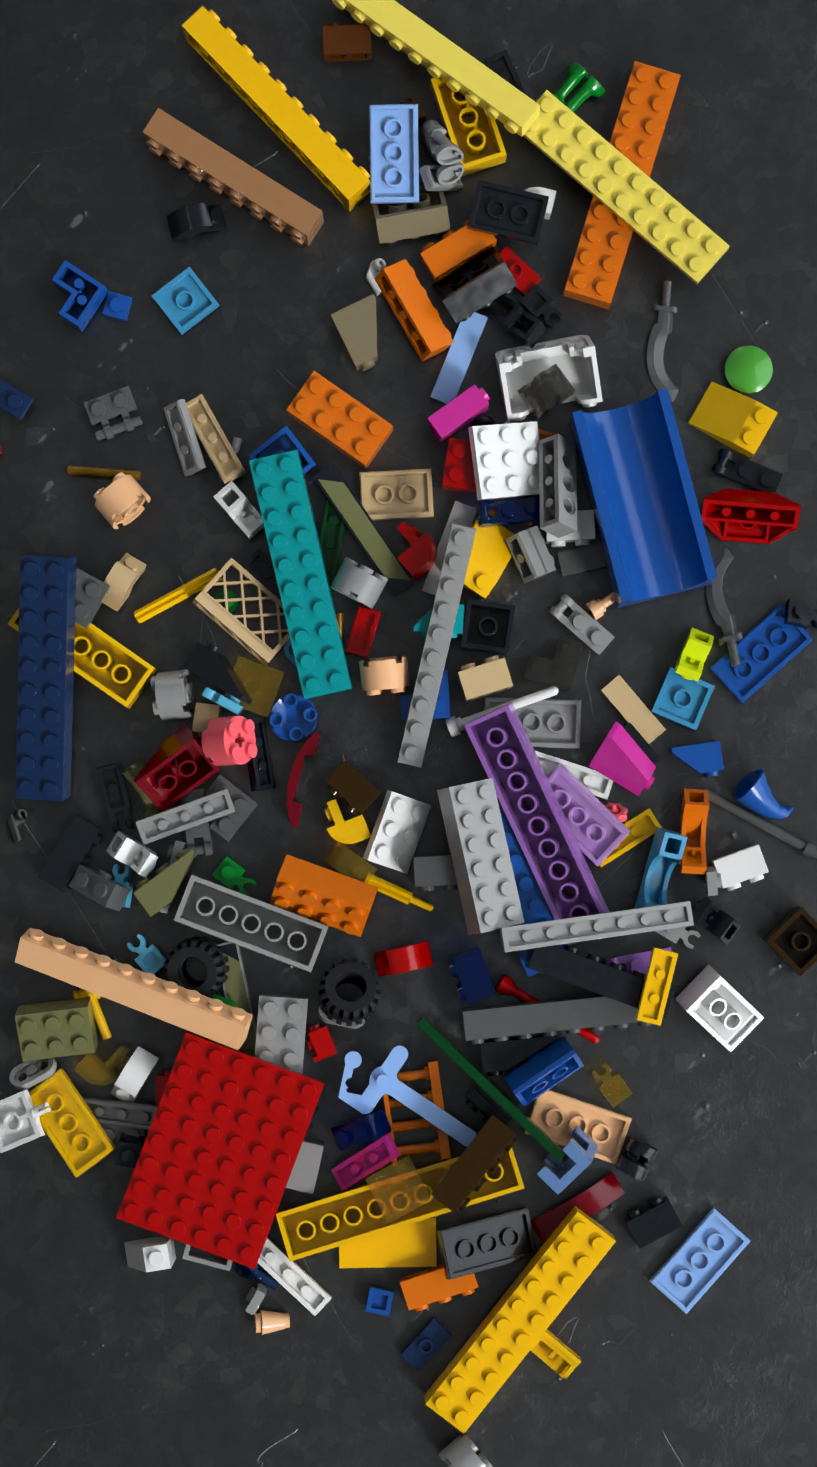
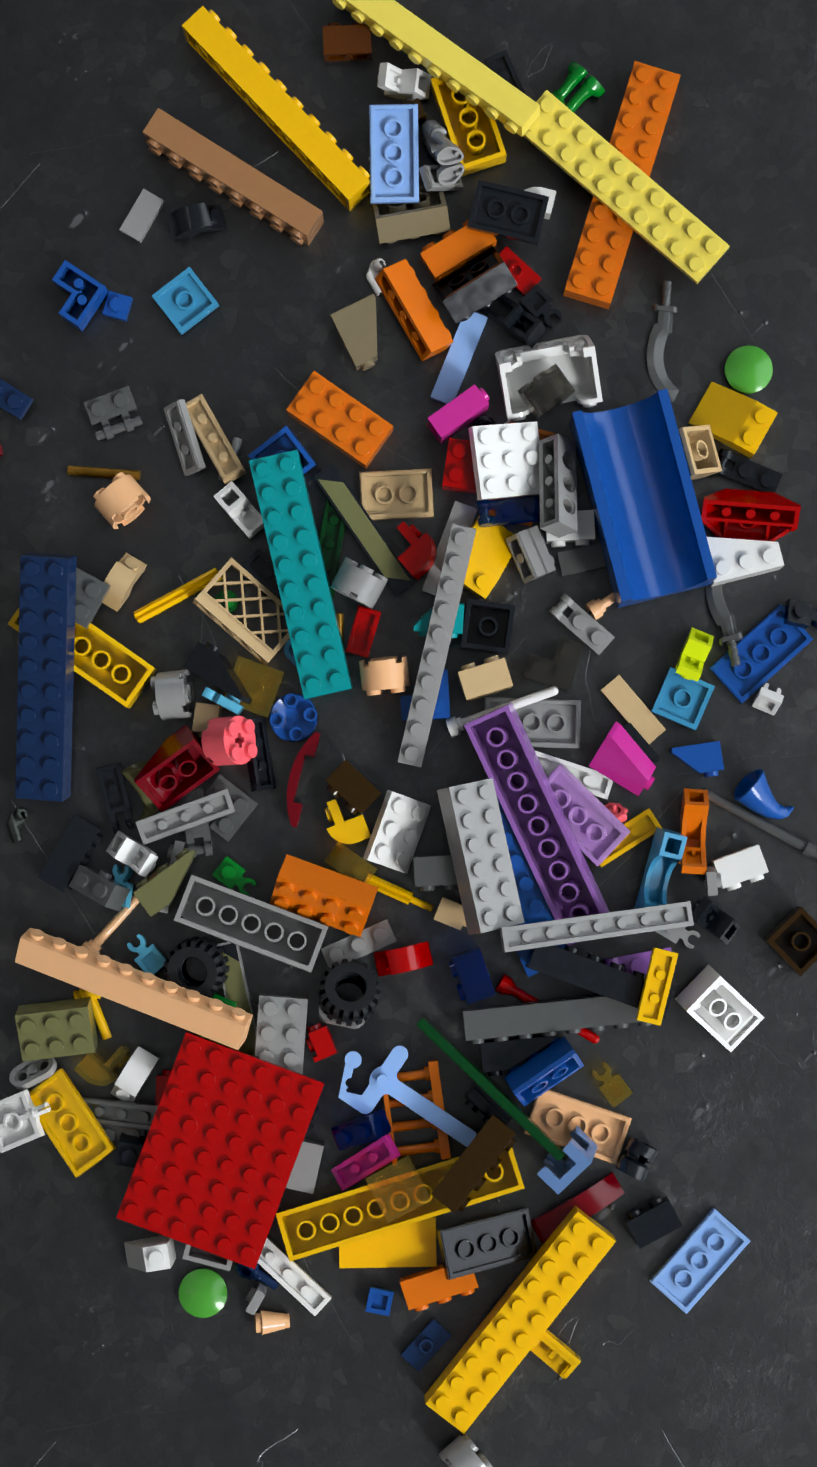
none -> light nougat piece [82,866,161,955]
none -> light grey tile [119,189,165,243]
none -> bright green dish [179,1268,227,1318]
none -> light grey plate [321,919,397,968]
none -> white brick [377,62,431,100]
none -> tan brick [433,896,467,930]
none -> tan slope [678,425,722,480]
none -> white wedge [707,537,784,587]
none -> white tile [752,683,784,716]

